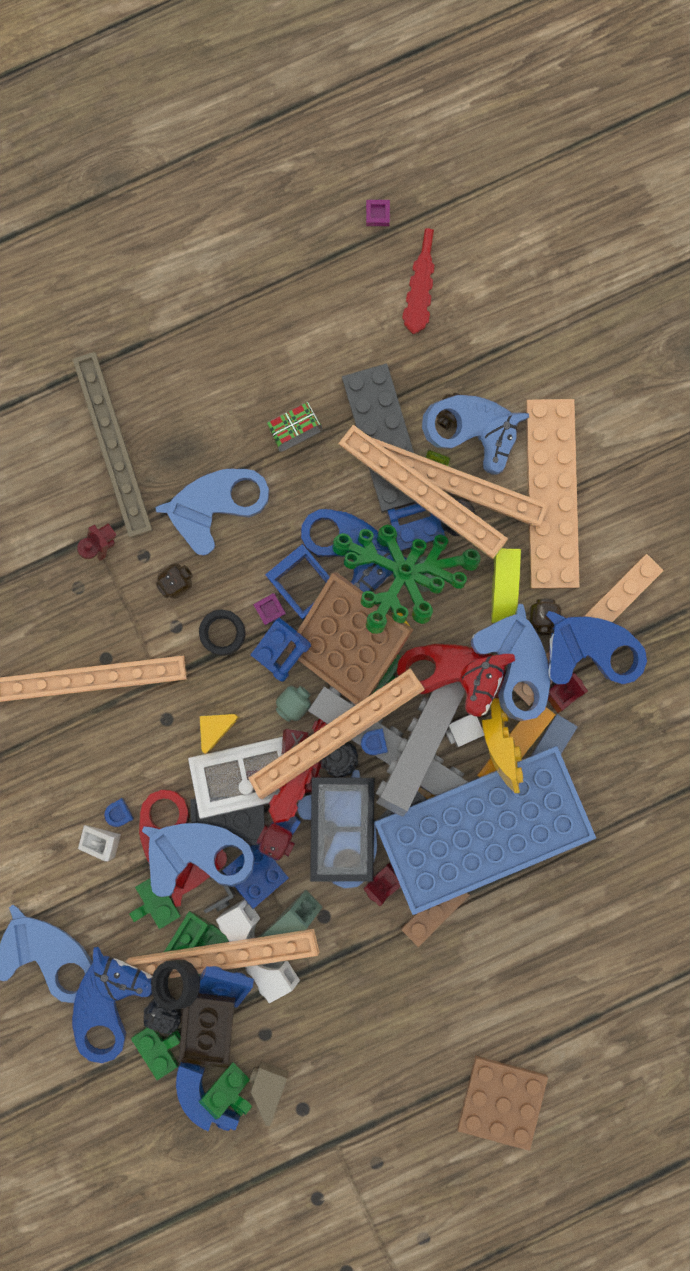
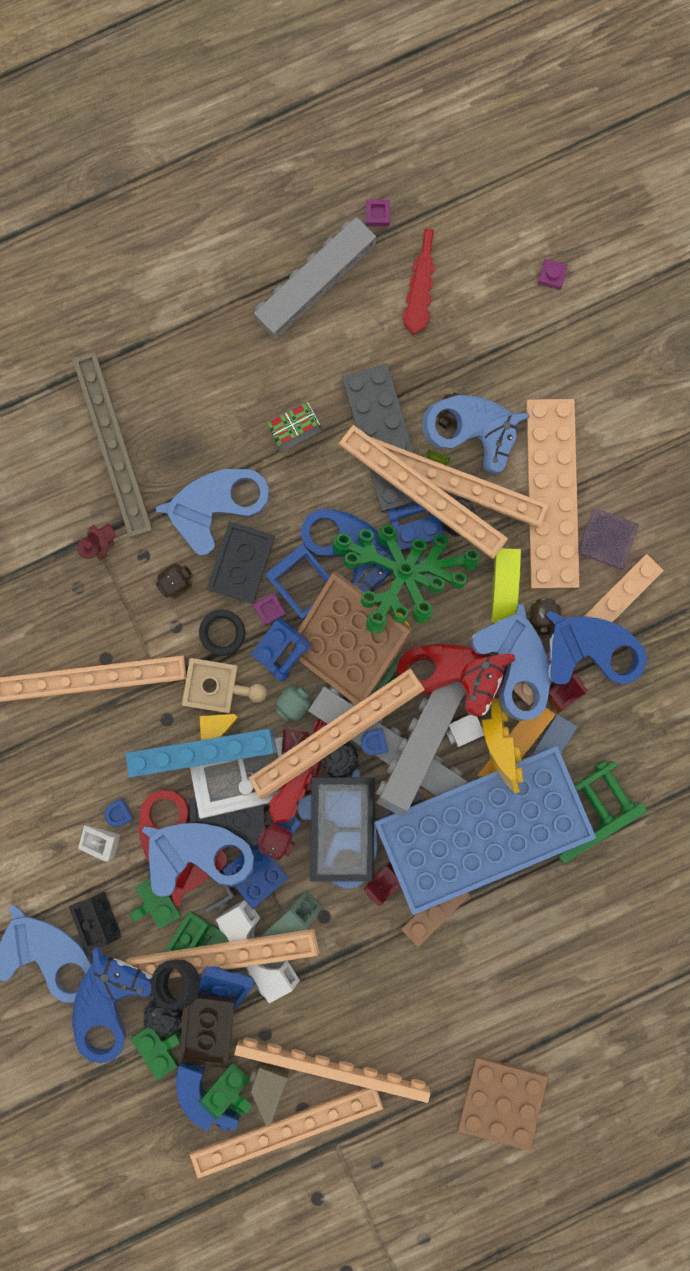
none -> black bracket [69,892,121,952]
none -> dark azure arch [125,728,277,777]
none -> tan plate [182,658,267,713]
none -> light nougat tile [190,1087,384,1179]
none -> black plate [207,521,275,604]
none -> light nougat plate [234,1037,430,1103]
none -> light grey brick [254,217,376,340]
none -> magenta plate [538,259,568,290]
none -> green fence [556,759,647,864]
none -> clear purple plate [577,508,639,570]

